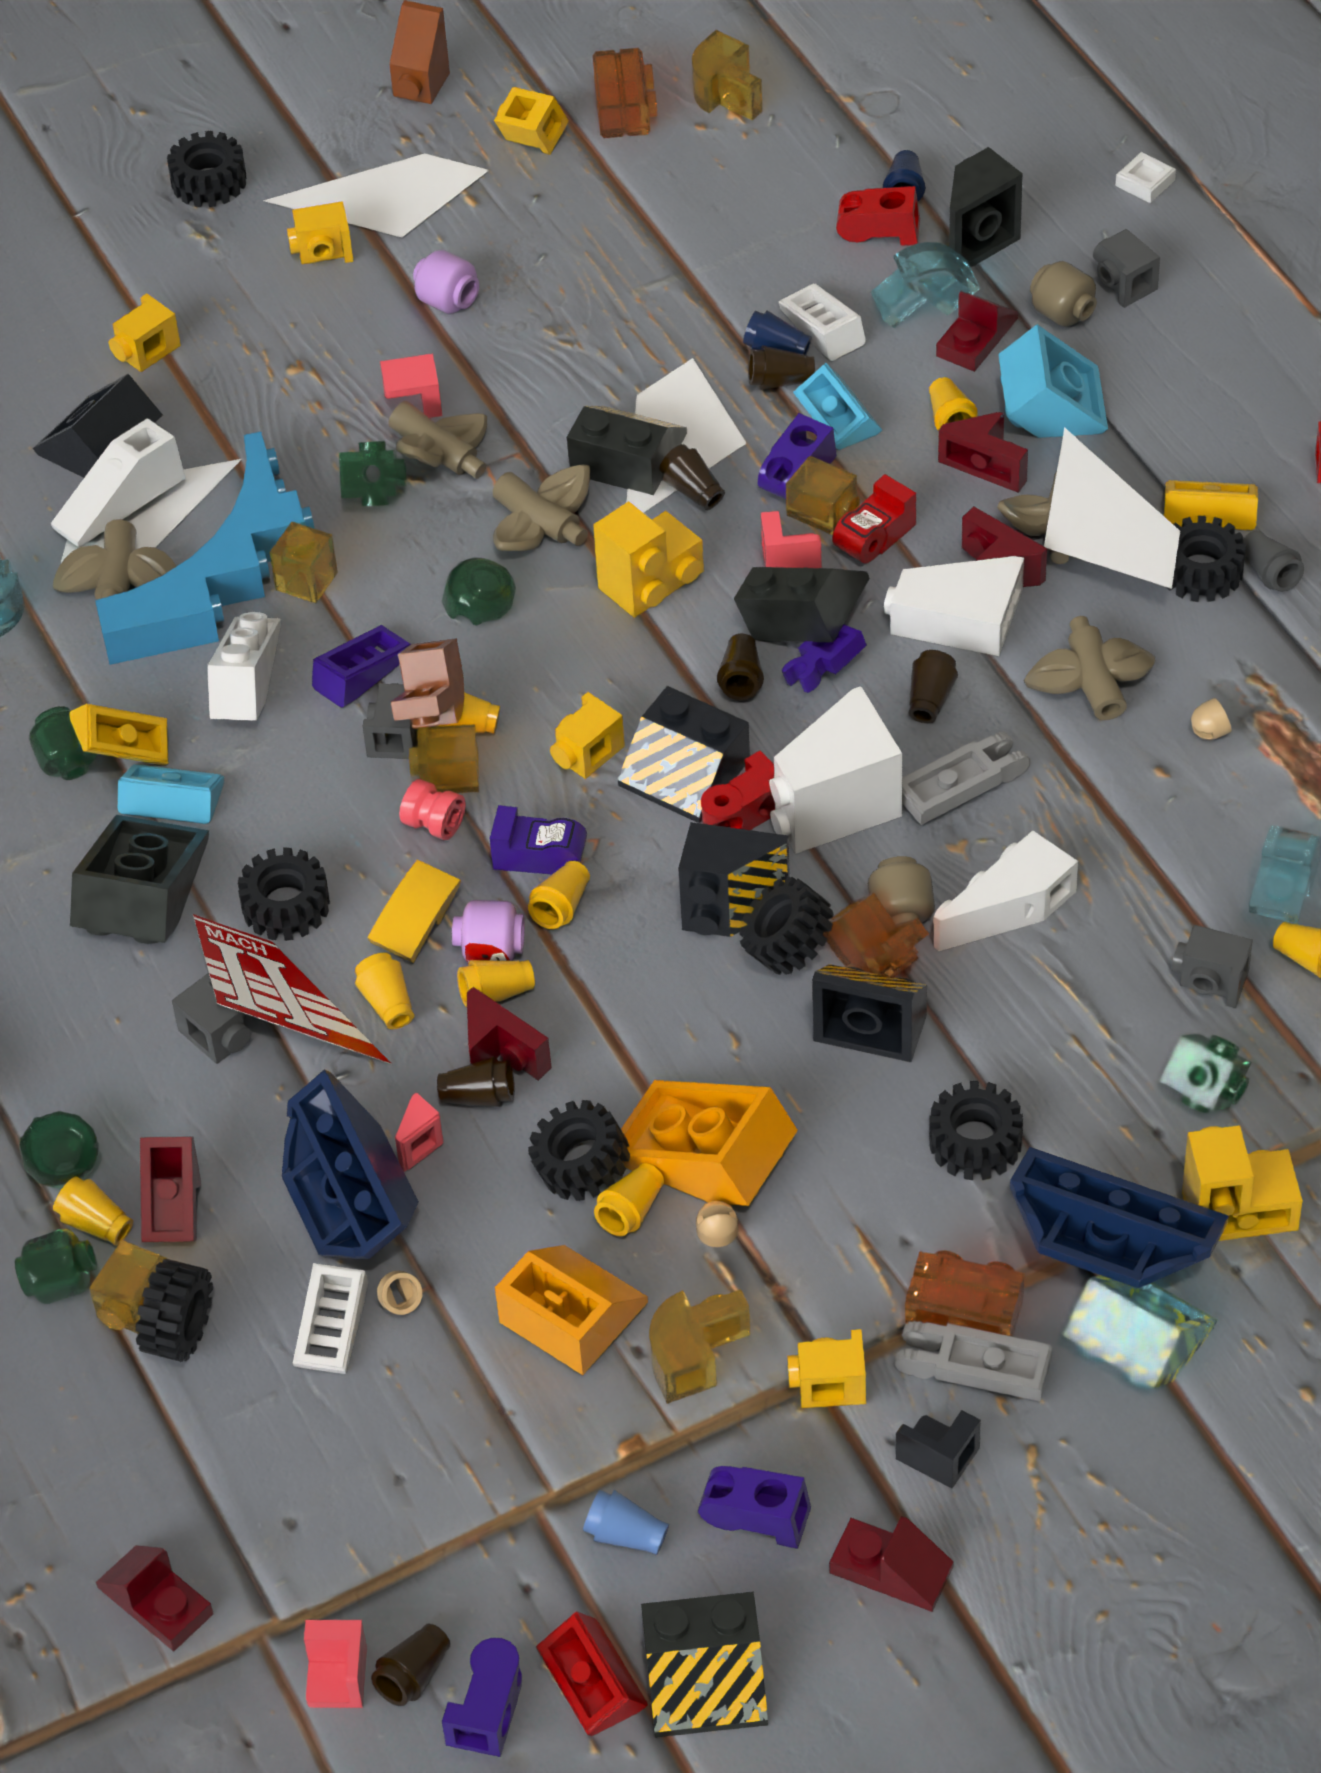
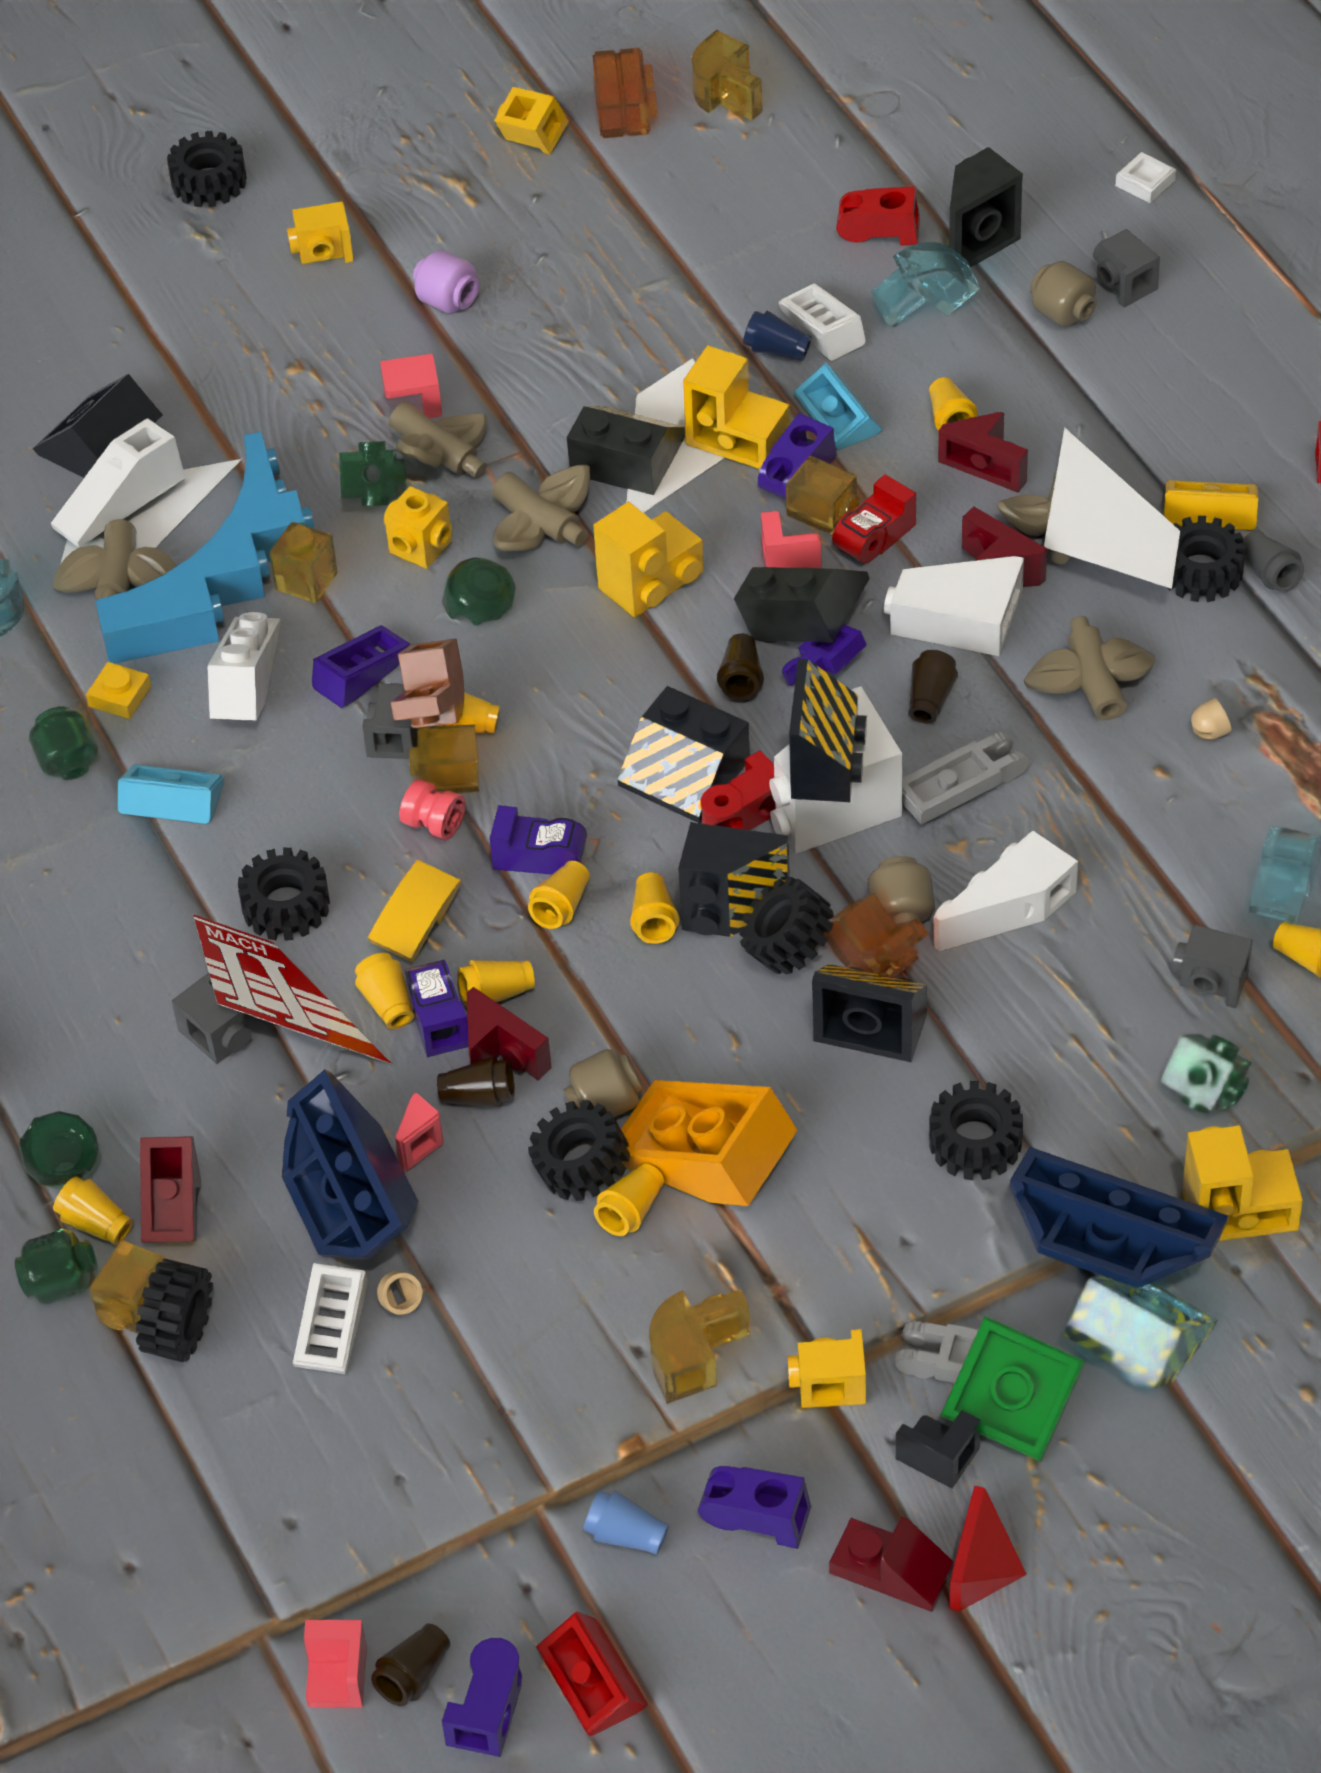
yellow slope [69,704,168,765] -> none
pearl dark grey slope [70,815,209,944] -> none
dark red slope [96,1545,214,1652] -> none
yellow brick [108,293,181,372] -> none
white sticker [263,153,489,238] -> none
dark orange slope [389,0,450,104] -> none
lavender head [452,900,525,963] -> none
light orange slope [495,1245,648,1375] -> none
yellow brick [550,692,625,779] -> none
slope [641,1591,768,1738] -> none
dark brown cone [659,444,725,510] -> none
tan hinge [696,1201,738,1247] -> none
dark brown cone [748,345,815,390] -> none
dark blue cone [883,150,926,201] -> none
clear orange brick [905,1250,1025,1337] -> none
dark red slope [936,291,1018,372] -> none
medium azure slope [998,324,1108,438] -> none
none -> yellow plate [86,662,152,719]
none -> yellow brick [384,486,452,569]
none -> dark purple leg [405,960,469,1057]
none -> dark tan head [564,1049,644,1118]
none -> yellow cone [630,872,680,944]
none -> yellow brick [683,345,790,469]
none -> slope [789,659,867,802]
none -> green tile [940,1316,1086,1462]
none -> red slope [950,1485,1027,1611]

